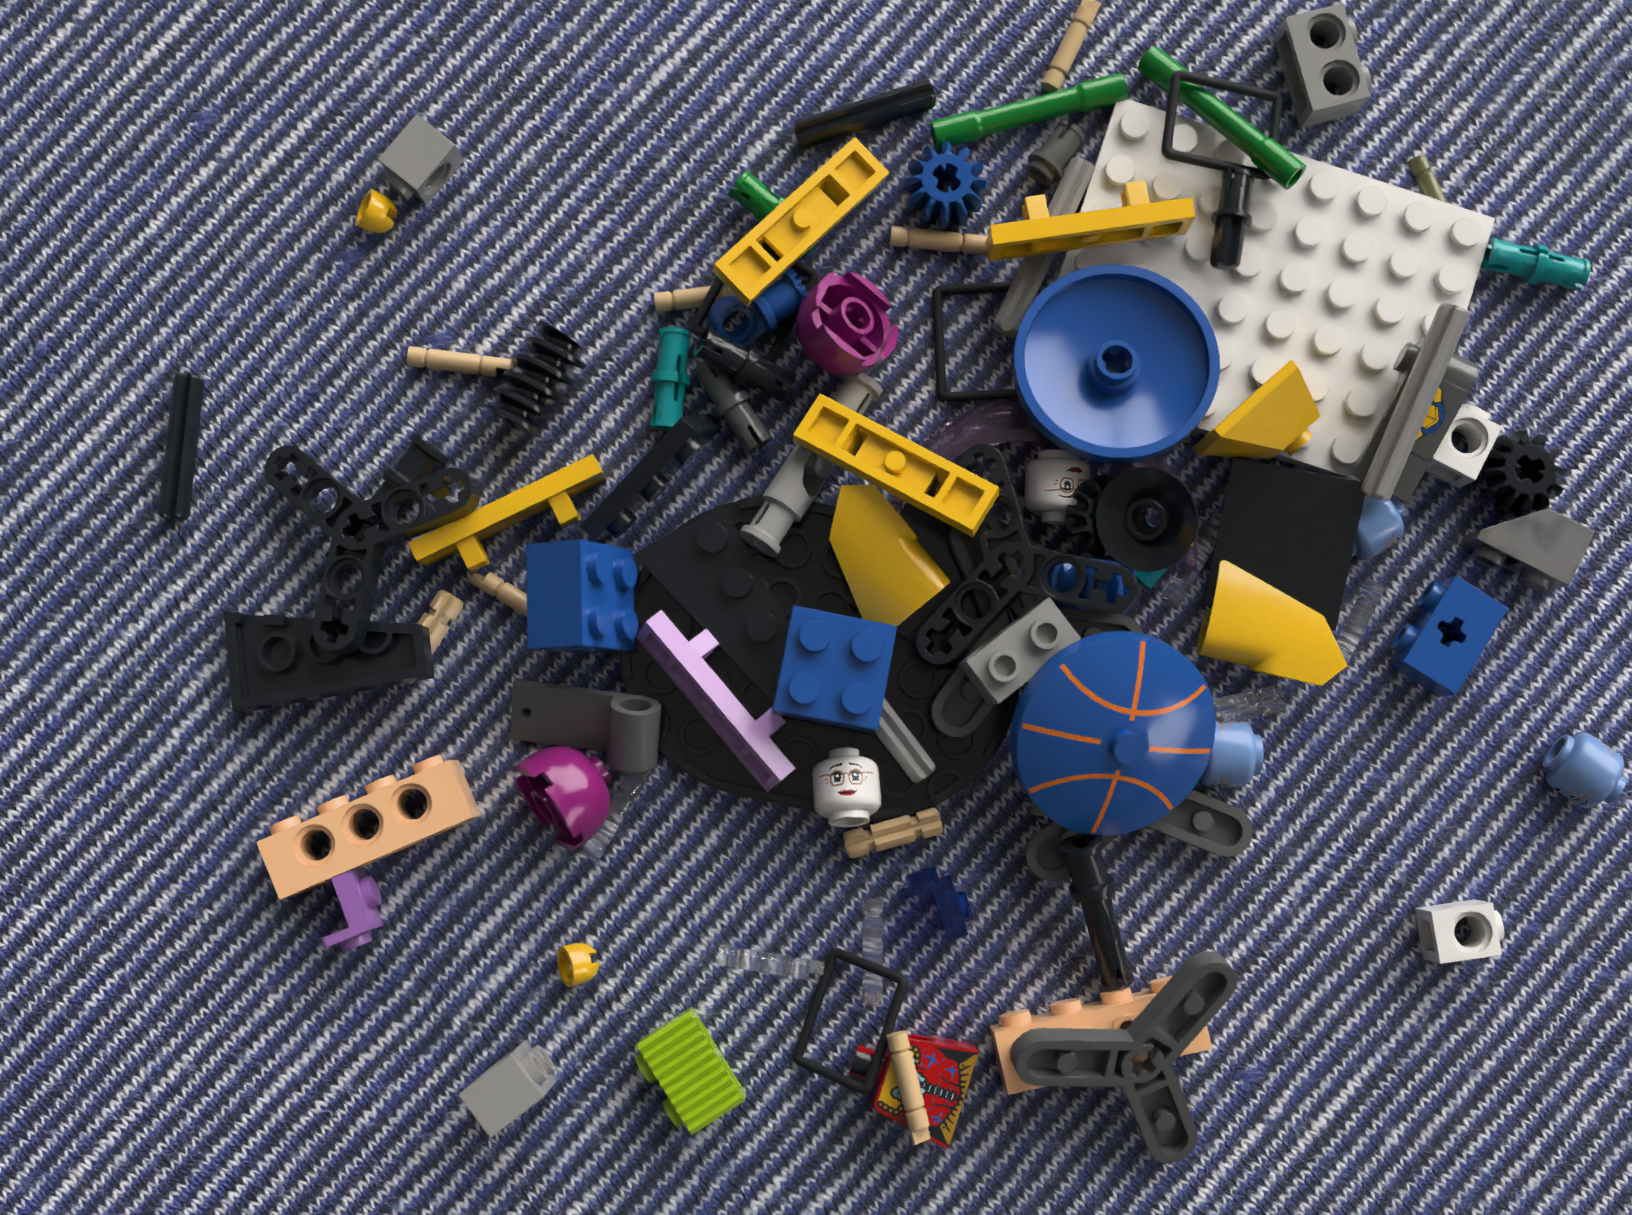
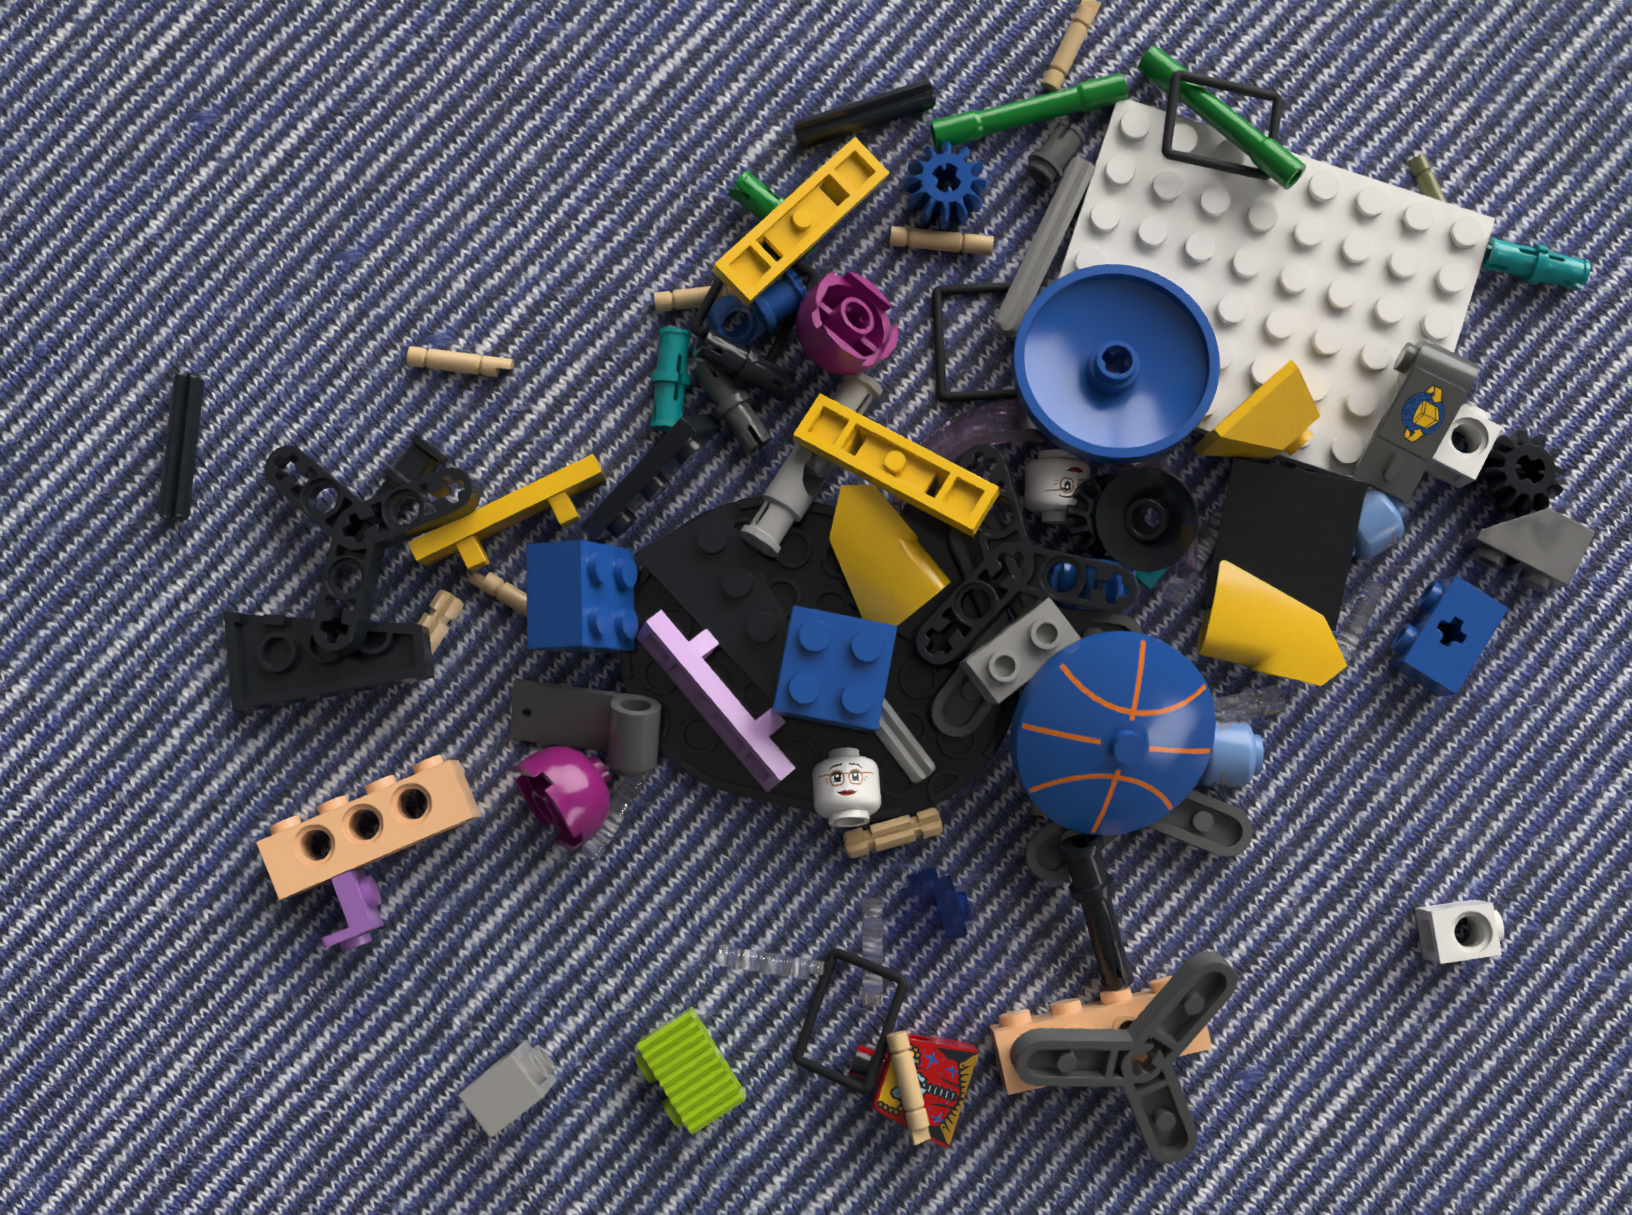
yellow hinge [355,189,397,233] -> none
light grey brick [378,114,464,205] -> none
black piece [483,321,587,436] -> none
yellow hinge [557,943,600,987] -> none
yellow hinge [985,181,1196,262] -> none
black axle [1210,168,1255,271] -> none
light grey brick [1273,3,1372,128] -> none
light grey axle [1361,303,1469,501] -> none
medium blue head [1542,732,1626,808] -> none

